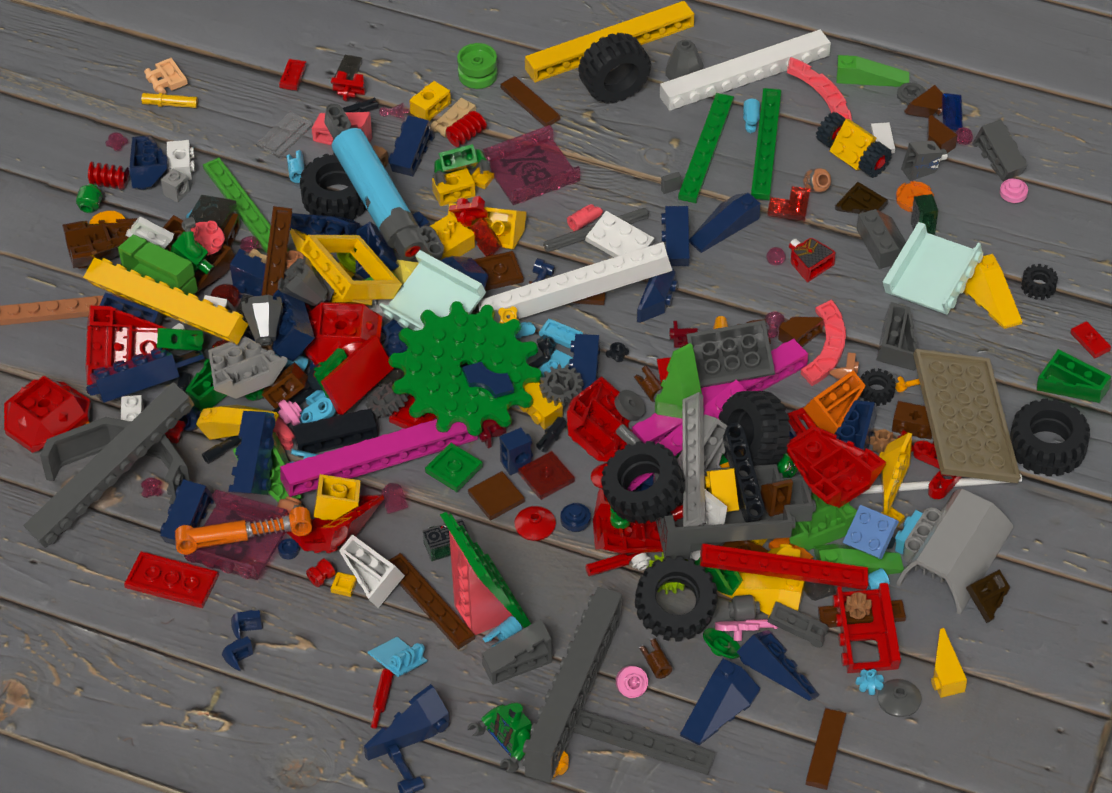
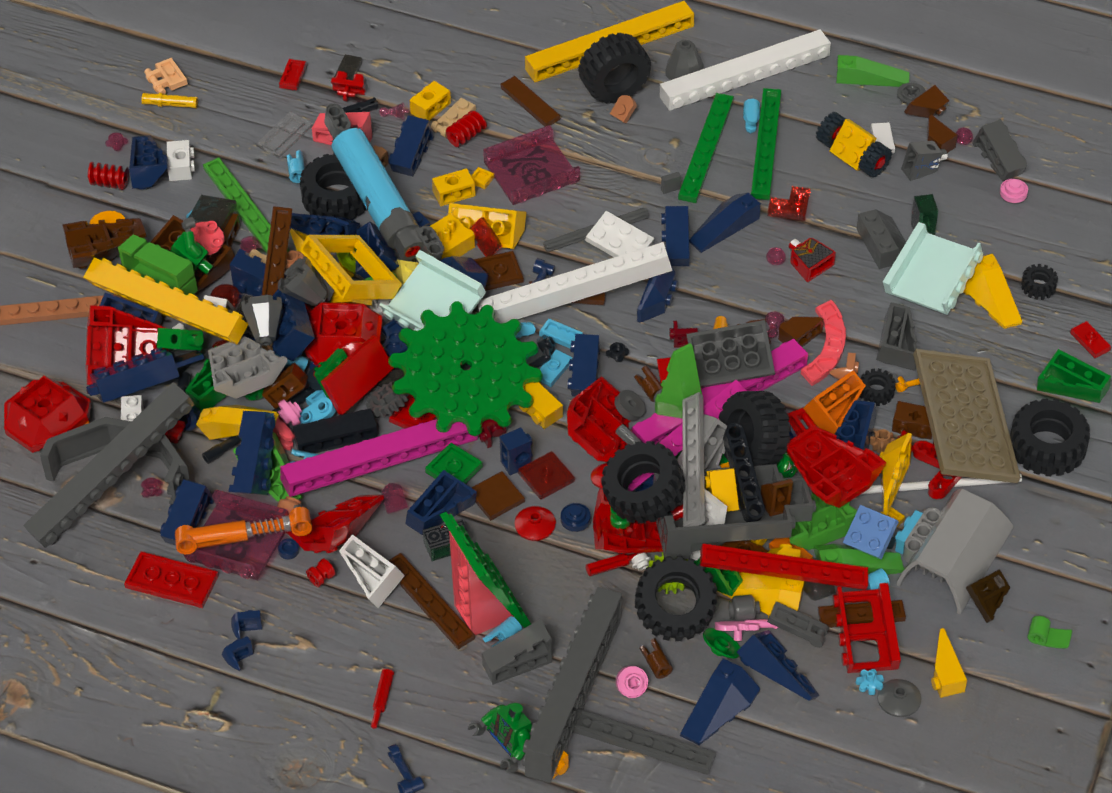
green head [76,184,102,213] -> none
white plate [125,217,174,249] -> none
light grey brick [161,169,190,203] -> none
yellow slope [314,474,361,520] -> none
yellow tile [331,572,357,597] -> none
dark blue wedge [364,684,450,761] -> none
medium azure hinge [368,637,428,677] -> none
green torso [433,144,491,186] -> none
red hips [449,196,488,227] -> none
bright green wheel [457,43,498,89] -> none
dark blue tile [462,361,514,398] -> none
yellow plate [498,306,519,323] -> none
black axle [536,417,567,453] -> none
dark grey gear [539,364,584,406] -> none
coral hinge [567,204,603,231] -> none
coral tile [787,57,852,120] -> none
nougat head [803,168,831,193] -> none
reddish brown tile [805,708,847,790] -> none
dark brown wing [835,182,888,214] -> none
medium nougat gear [845,592,871,619] -> none
orange tile [896,181,934,212] -> none
clear blue plate [942,93,963,132] -> none
none -> dark blue wedge [405,470,477,535]
none -> nougat plate [610,95,637,123]
none -> bright green panel [1028,616,1072,649]

